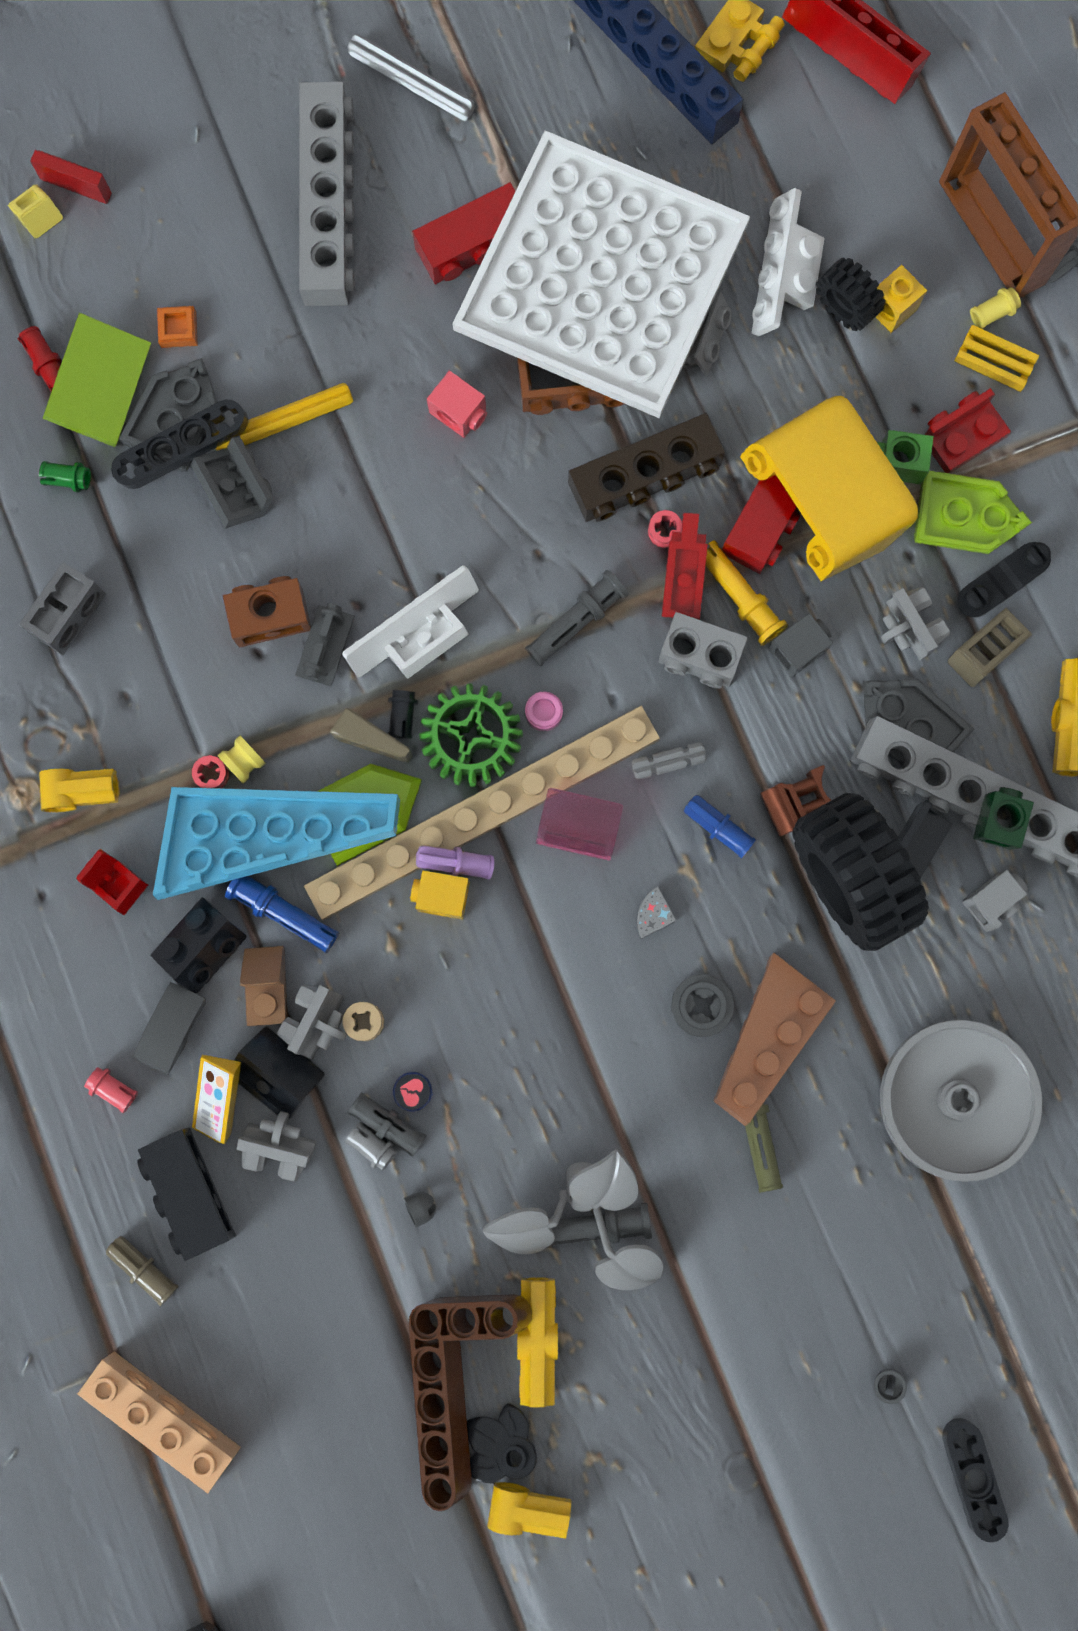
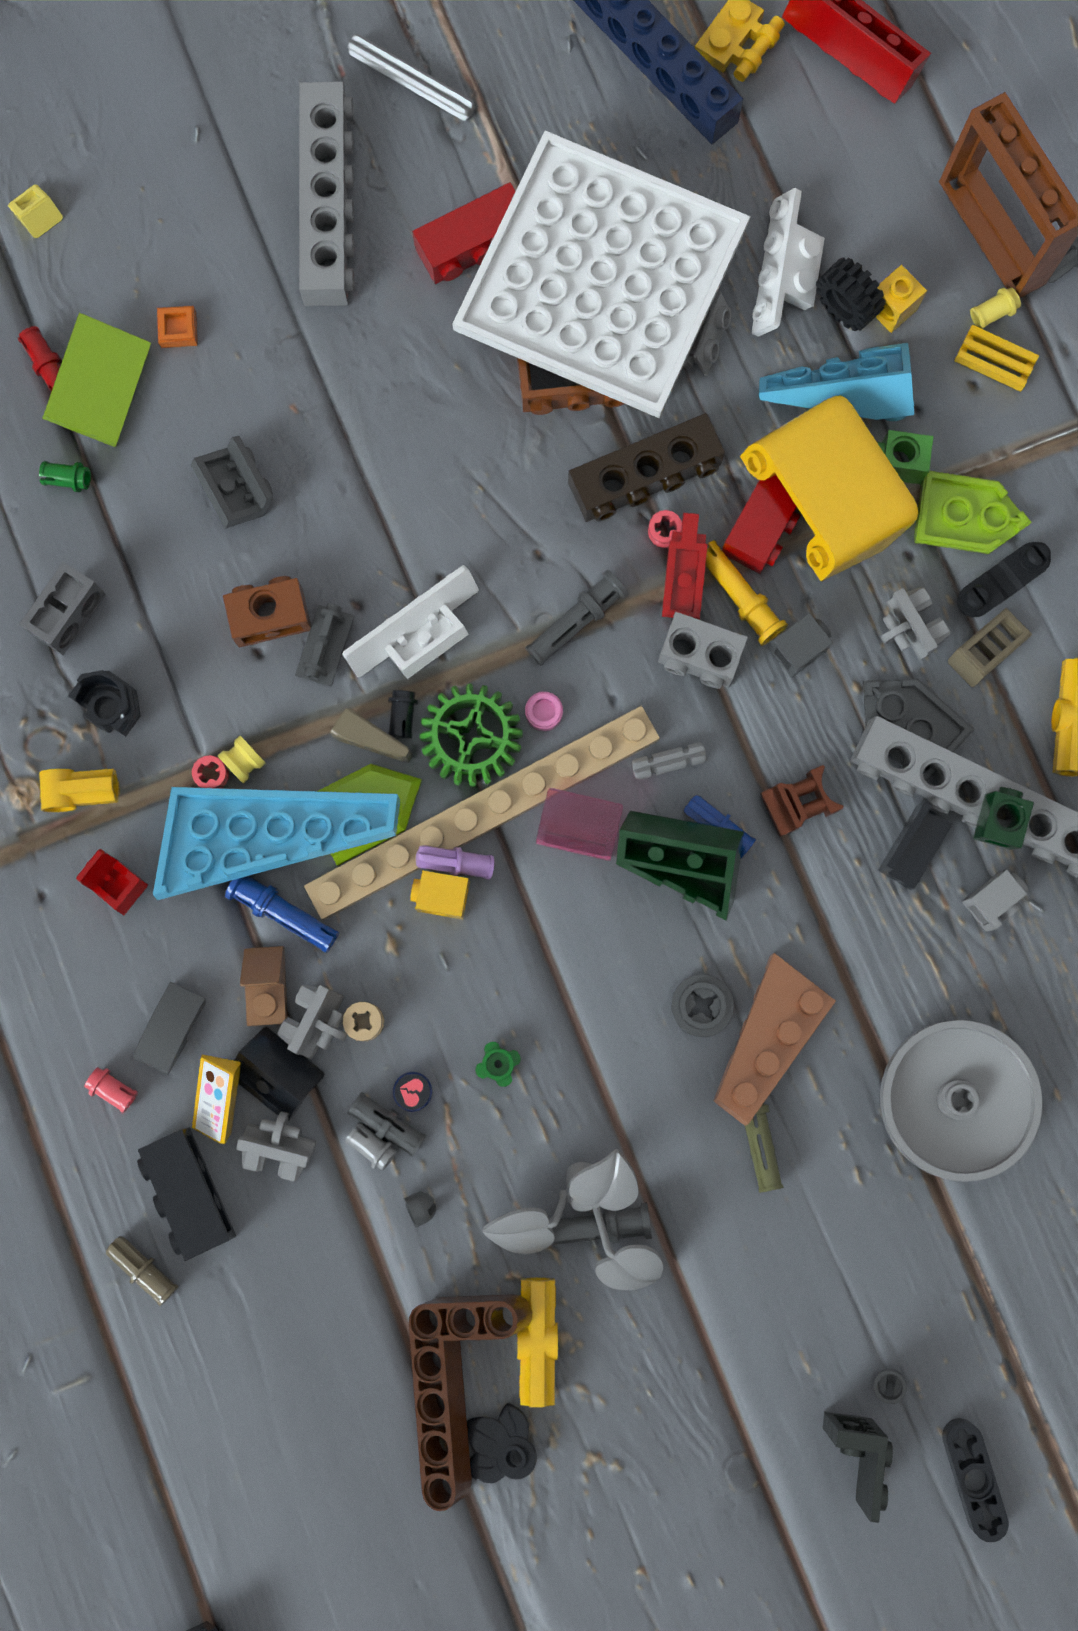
red tile [30,150,112,204] -> none
light nougat brick [77,1351,241,1494] -> none
black beam [111,399,248,489] -> none
dark grey tile [119,358,218,471] -> none
black bracket [150,897,247,993] -> none
yellow axle [215,383,353,451] -> none
coral brick [427,370,487,438] -> none
yellow piece [487,1482,572,1539] -> none
light grey tile [637,887,676,939] -> none
black tyre [792,793,929,951] -> none
red bracket [925,388,1011,474] -> none
none -> black hair [68,670,141,737]
none -> green plate [476,1042,521,1087]
none -> dark green wedge [616,811,744,921]
none -> medium azure wedge [759,343,914,421]
none -> pearl dark grey bracket [822,1412,893,1523]

